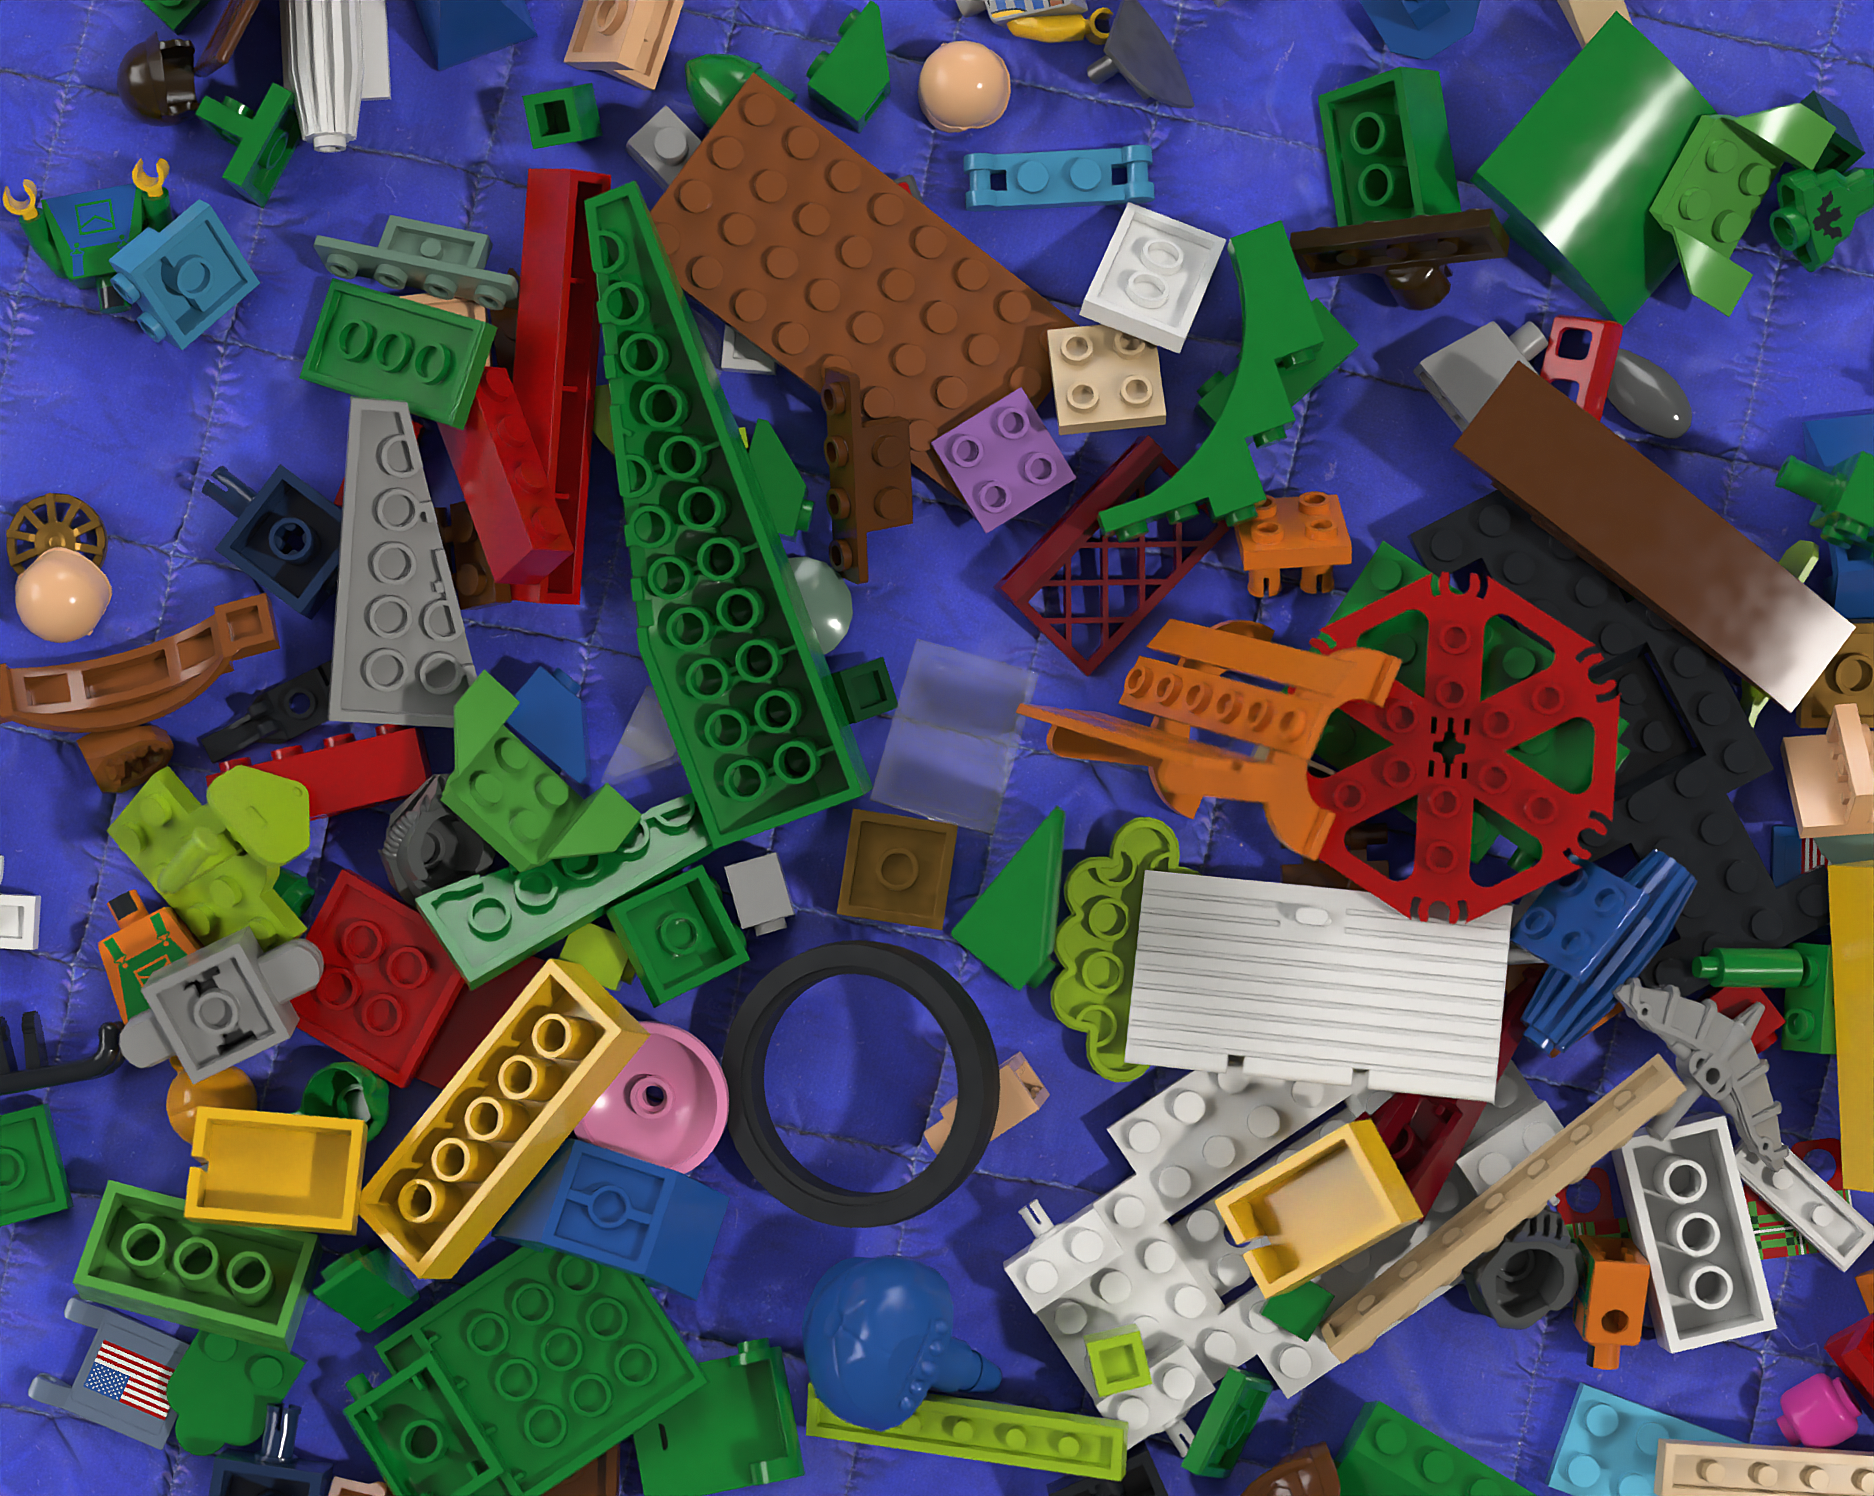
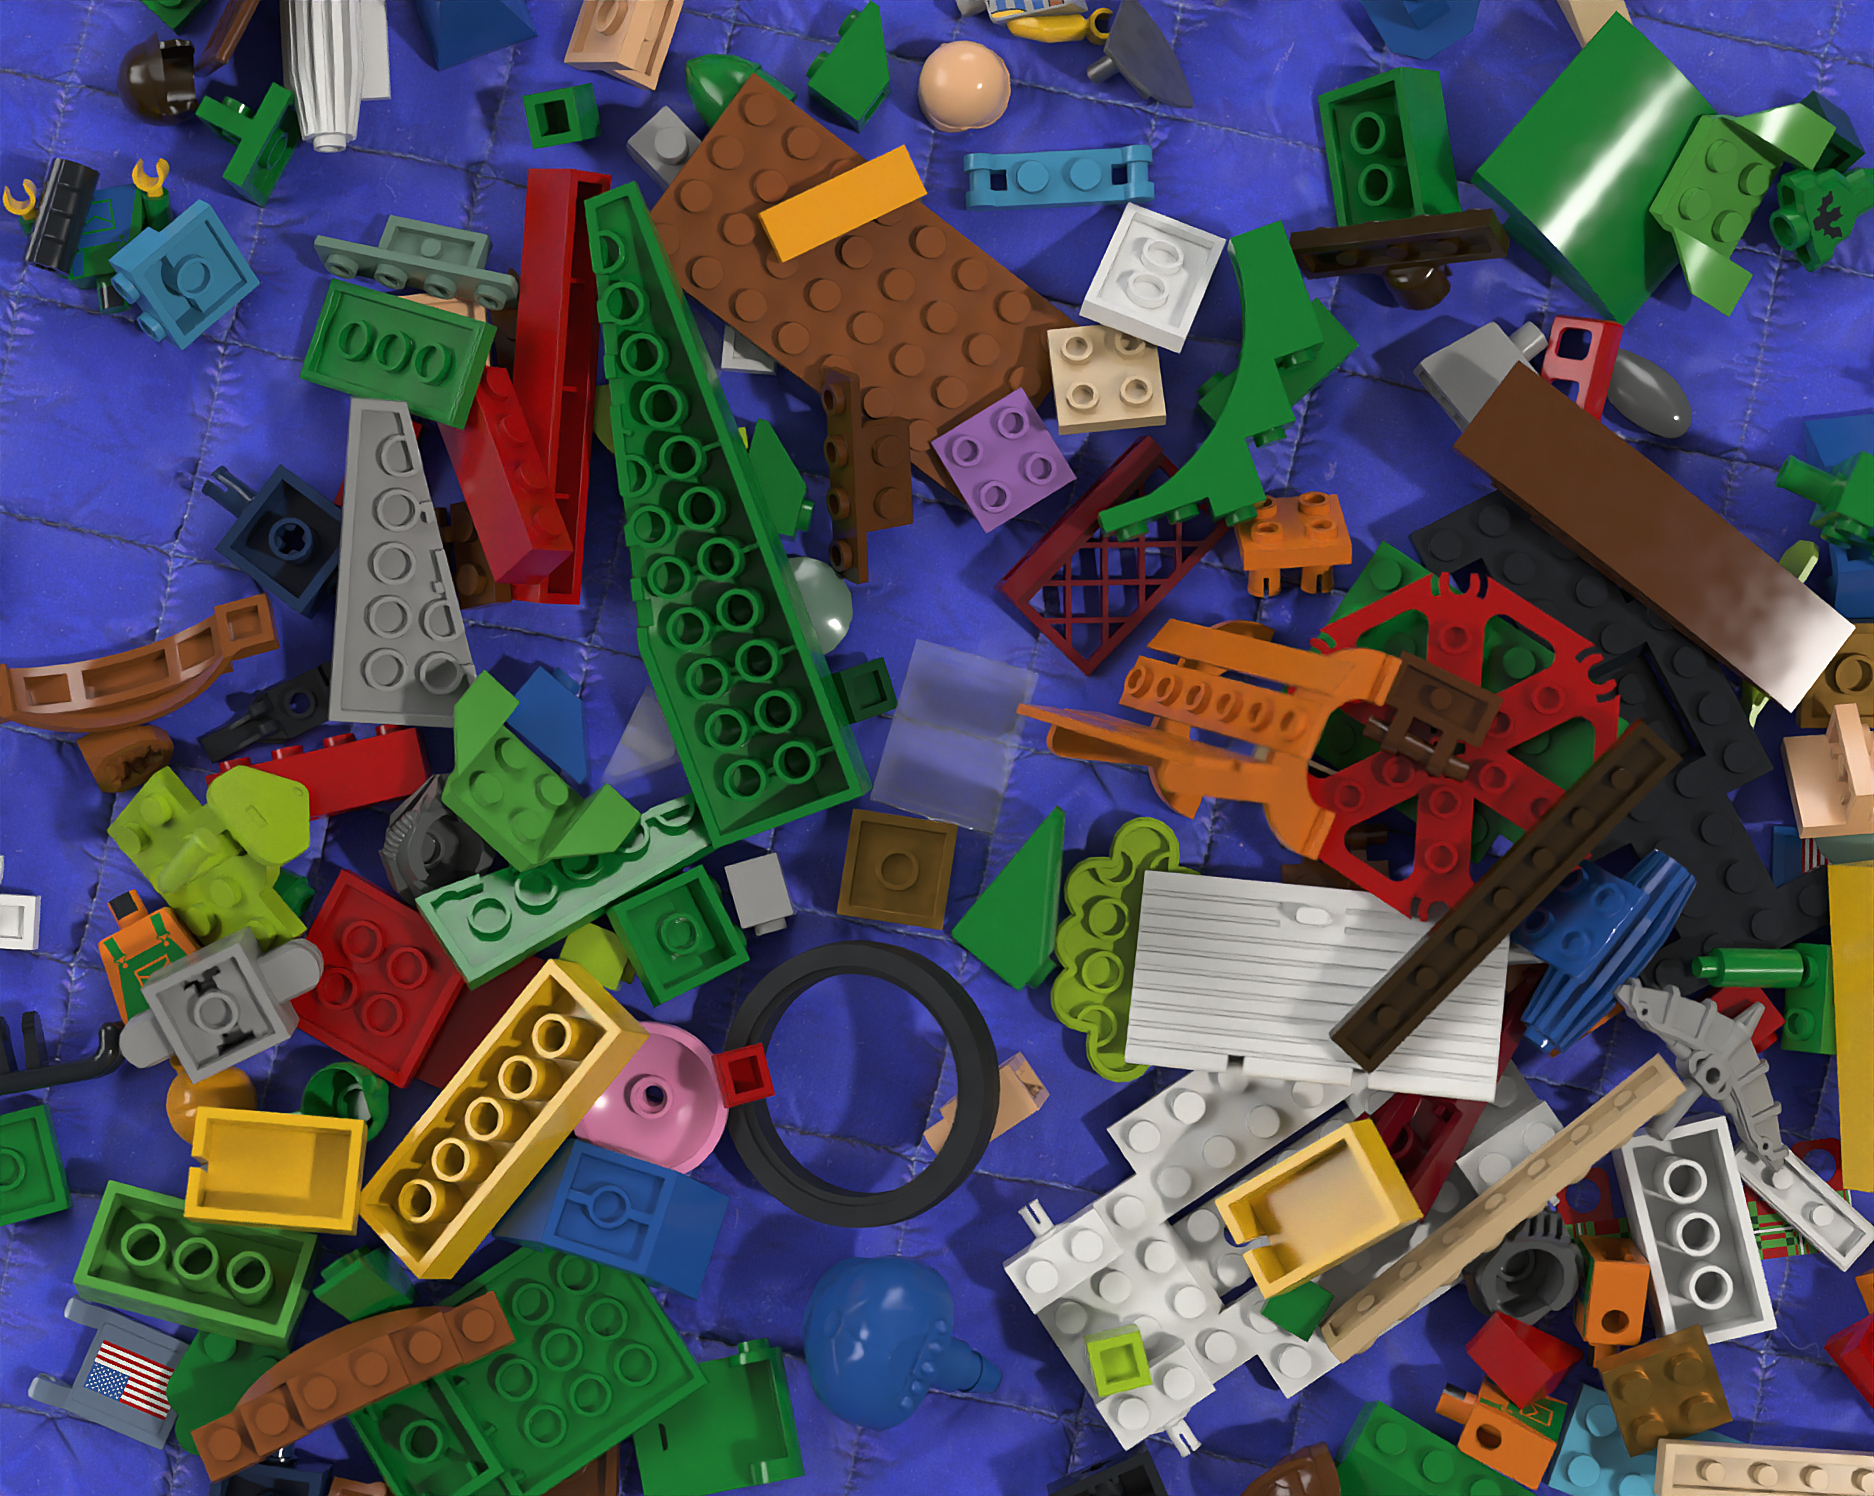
pearl gold wheel [6,493,108,576] -> none
light nougat helmet [15,547,112,643] -> none
lime plate [806,1381,1129,1481] -> none
green tile [1181,1367,1274,1479] -> none
dark pink head [1776,1373,1863,1449] -> none
none -> black axle [22,157,100,276]
none -> dark orange piece [191,1291,517,1484]
none -> red slope [711,1043,775,1108]
none -> light orange tile [757,144,927,264]
none -> dark brown plate [1328,718,1682,1075]
none -> reddish brown plate [1362,650,1504,783]
none -> orange torso [1435,1375,1568,1491]
none -> red slope [1465,1310,1585,1410]
none -> pearl gold plate [1596,1324,1733,1458]

